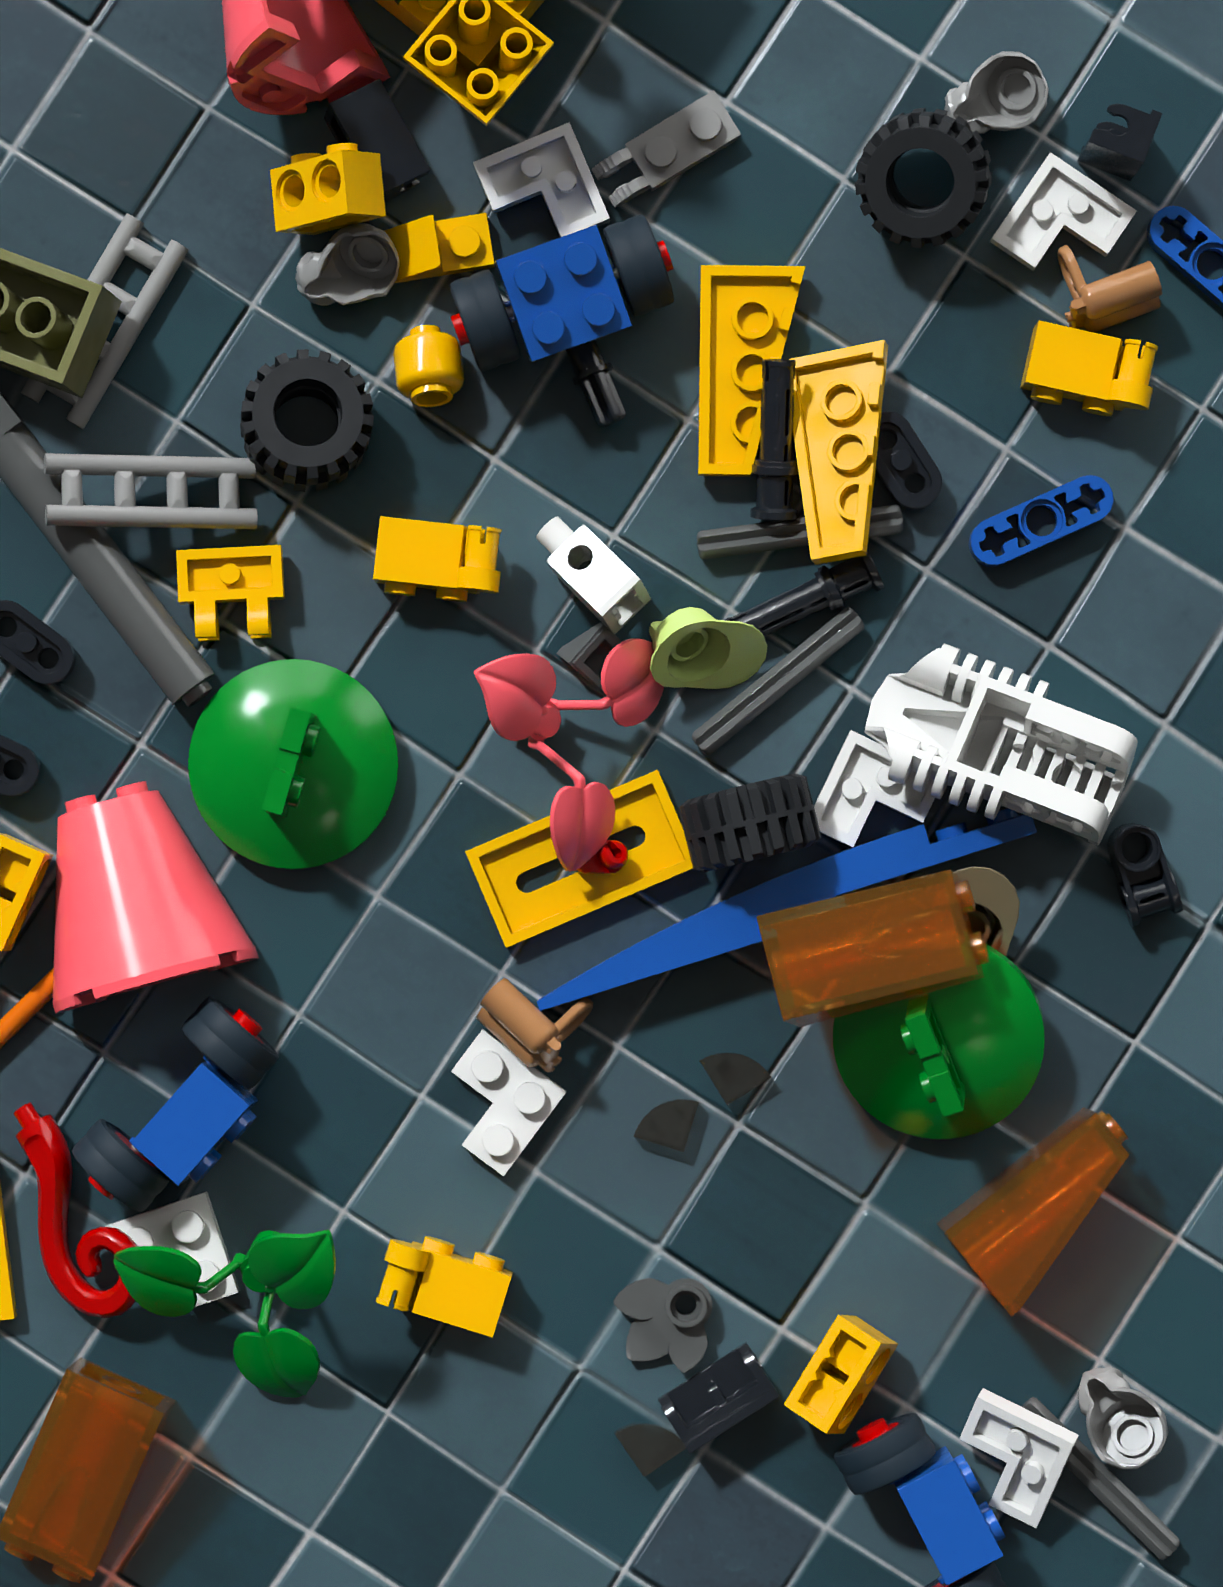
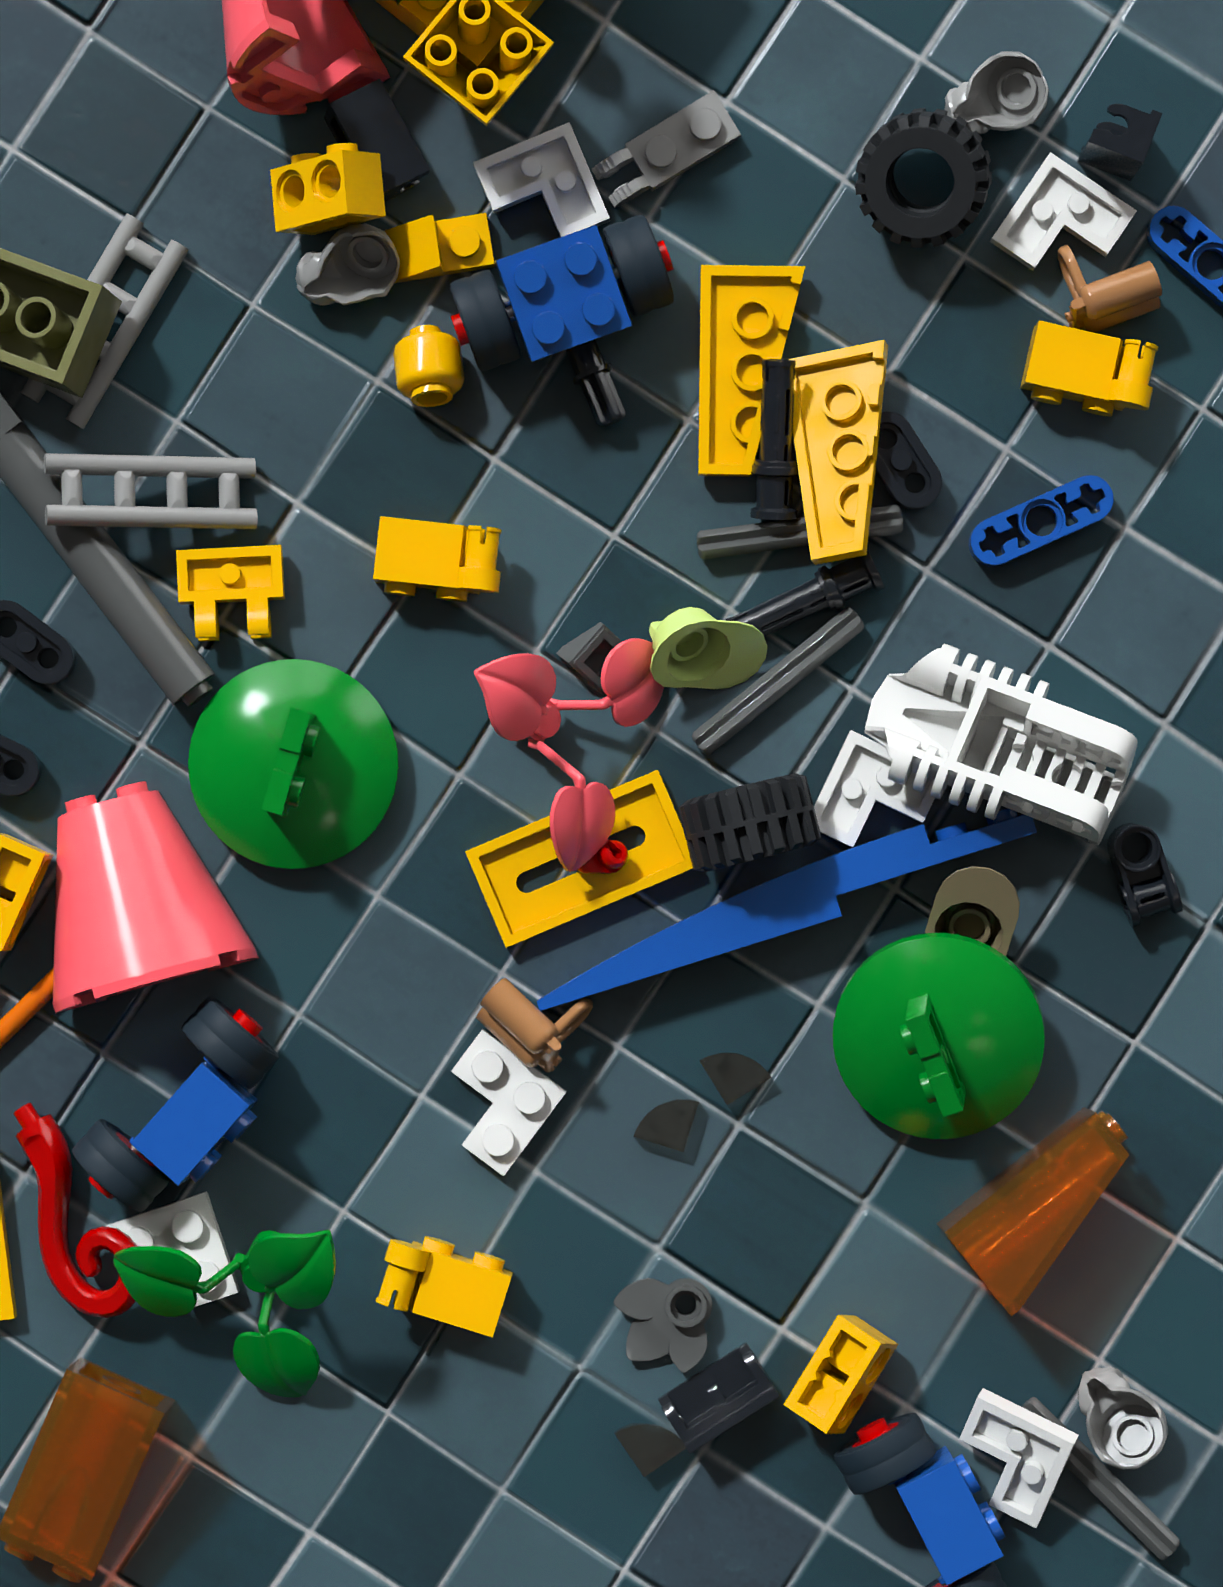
black tyre [240,349,374,492] -> none
white torso [536,516,651,634] -> none
clear orange slope [756,870,989,1027] -> none

